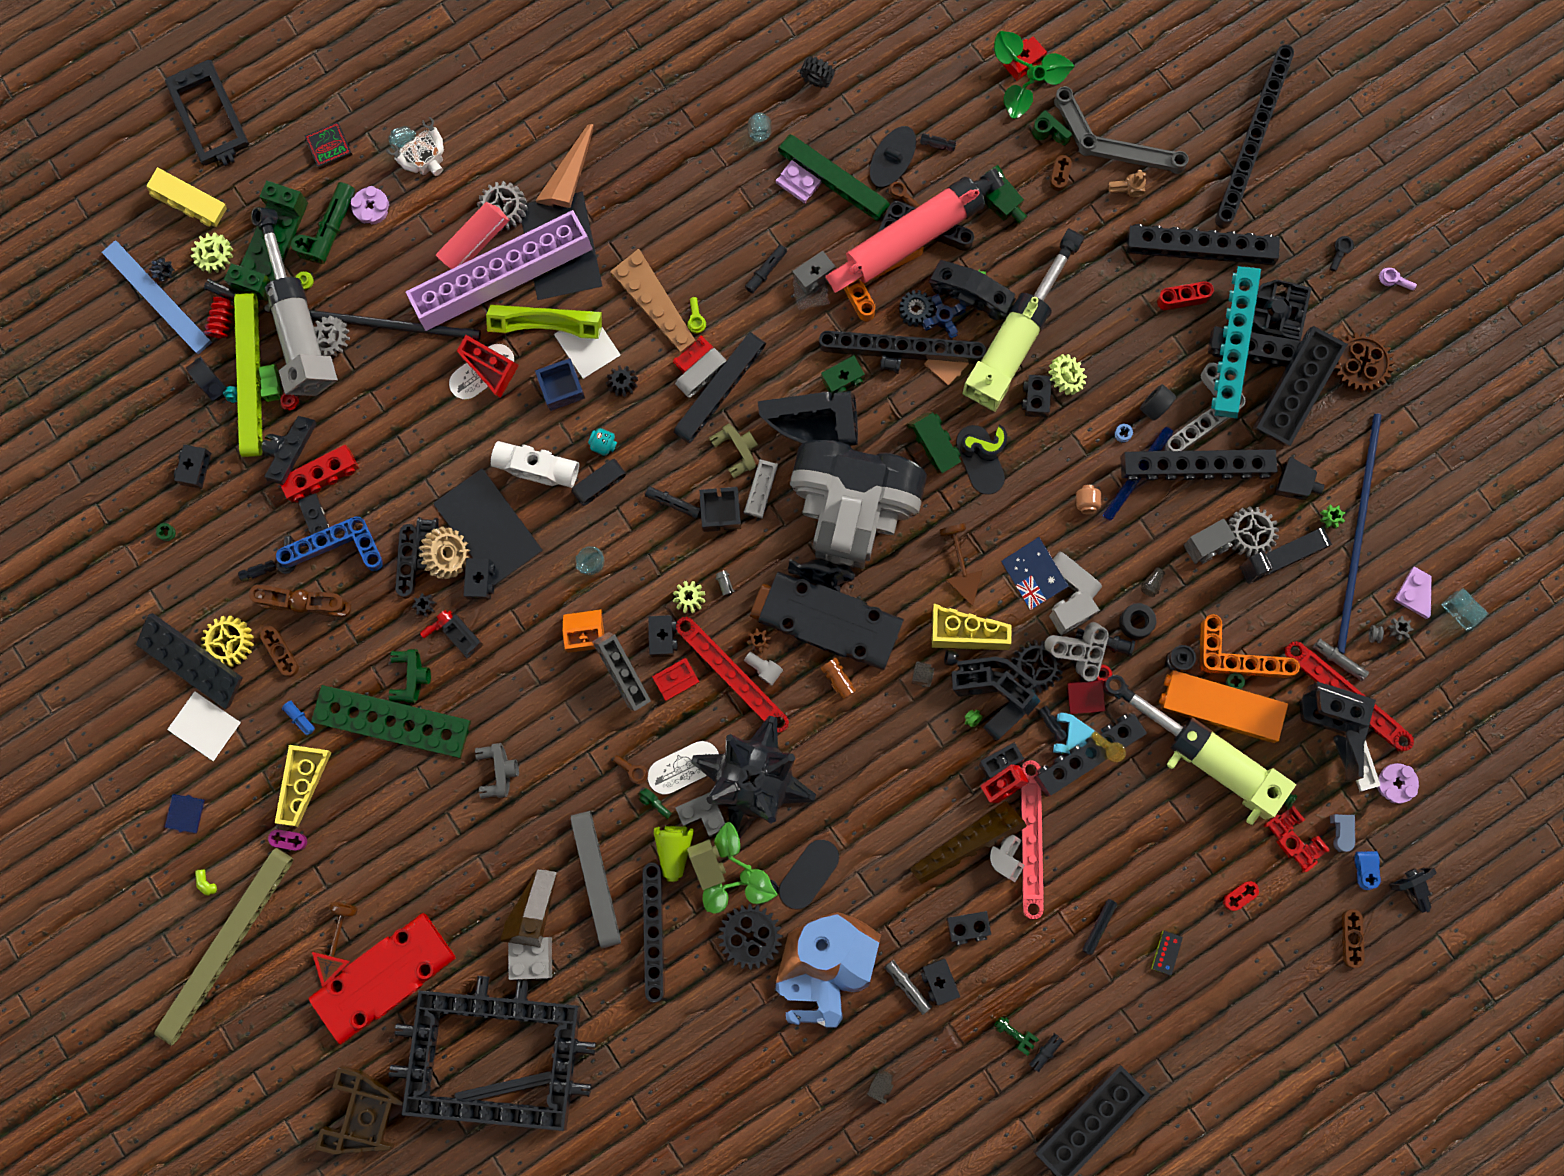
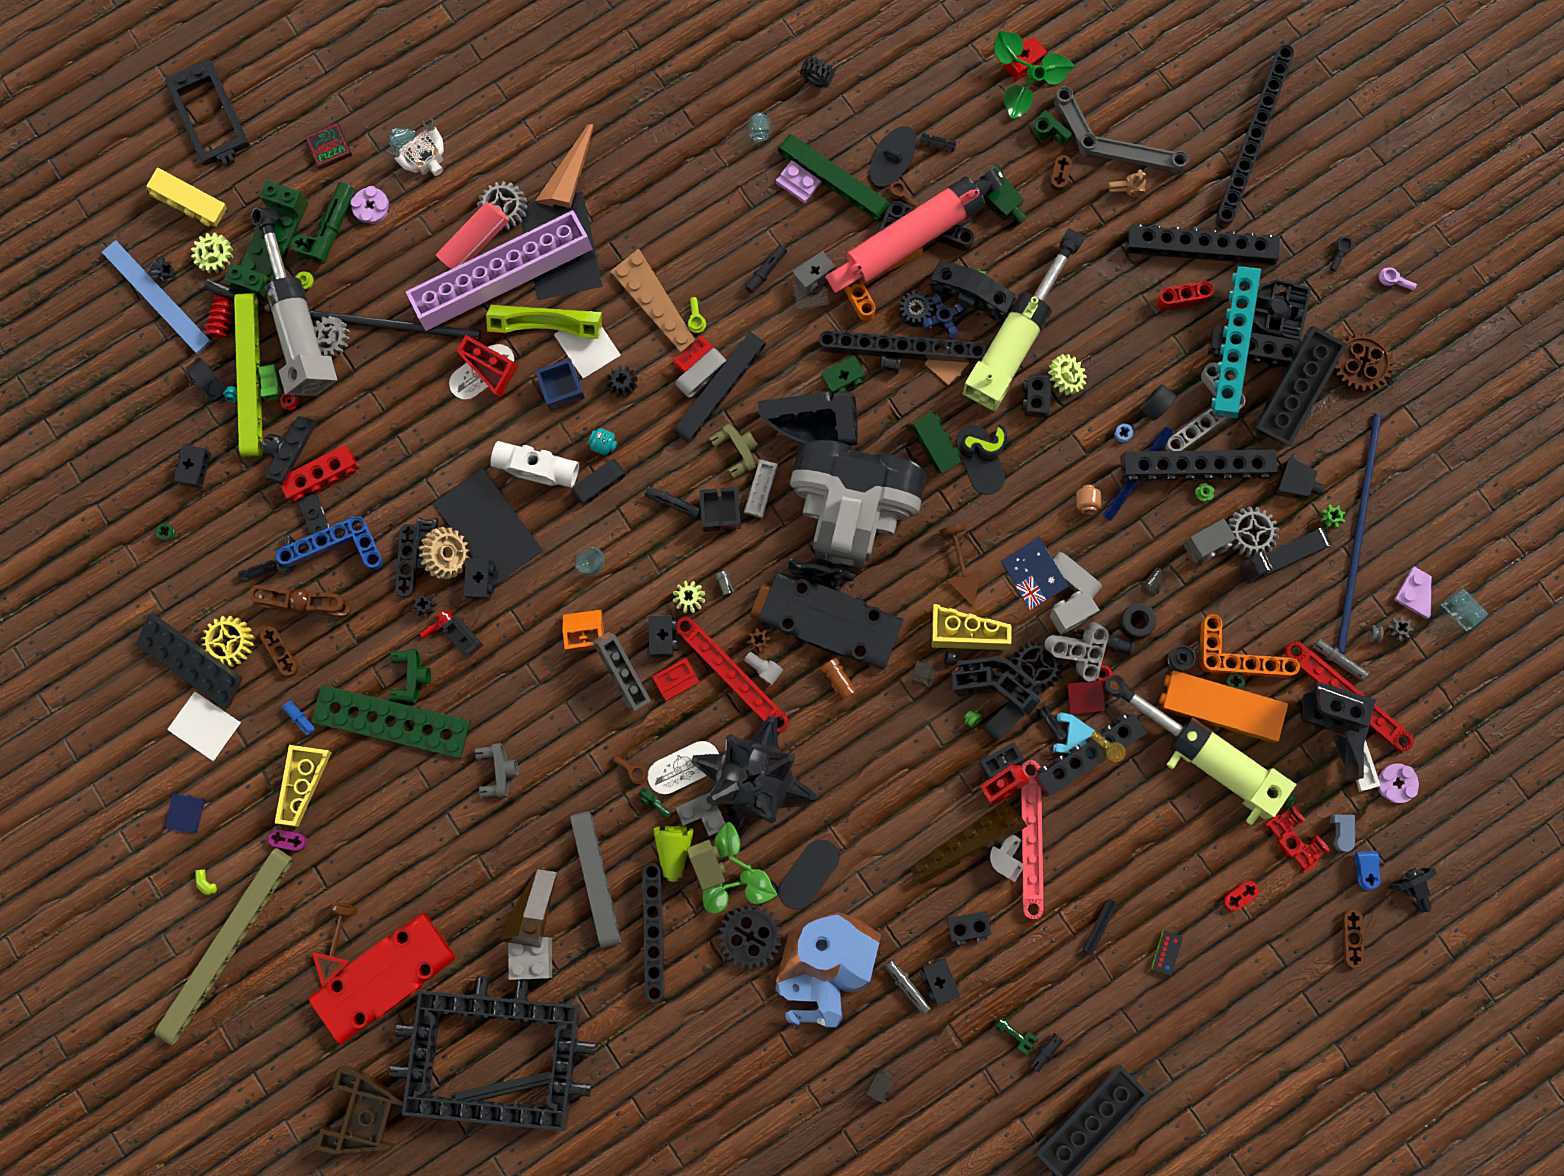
none -> bright green plate [1195,483,1214,502]

